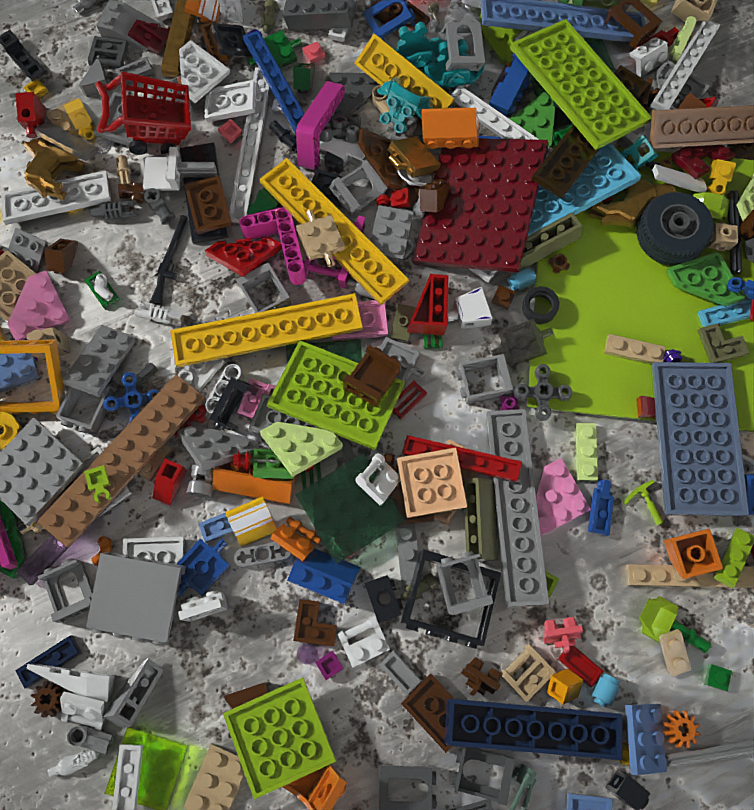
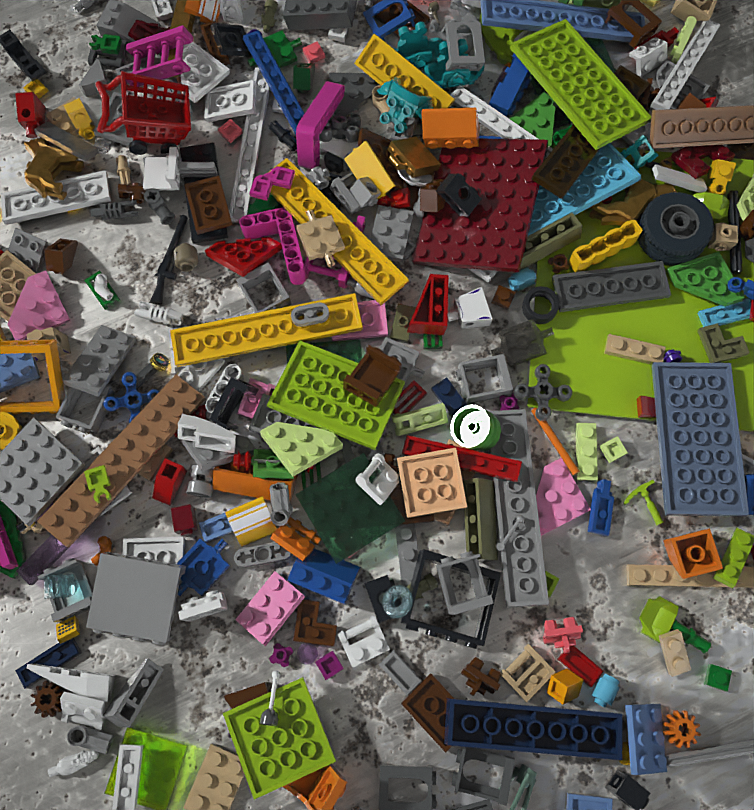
none -> clear light blue brick [44,574,78,599]
none -> yellow tile [56,616,80,644]
none -> green plate [89,34,122,55]
none -> dark pink fence [126,25,193,87]
none -> tile [150,353,170,371]
none -> dark red brick [171,504,198,536]
none -> dark tan head [174,243,198,272]
none -> white slope [178,414,236,453]
none -> bright pink plate [235,571,305,646]
none -> dark pink tile [249,166,295,201]
none -> hinge [260,671,280,726]
none -> magenta plate [269,643,293,667]
none -> light grey piece [270,482,293,526]
none -> light grey plate [291,302,329,327]
none -> light grey gear [308,166,331,189]
none -> yellow piece [344,141,396,199]
none -> light grey brick [349,177,381,208]
none -> clear light blue piece [382,585,413,618]
none -> yellowish green plate [392,403,448,436]
none -> dark blue plate [431,377,468,418]
none -> black brick [436,173,482,216]
none -> wheel [450,405,501,452]
none -> light grey hinge [497,515,524,551]
none -> orange bar [531,408,580,475]
none -> dark grey plate [552,261,671,312]
none -> yellow brick [568,220,643,272]
none -> yellowish green plate [599,436,628,463]

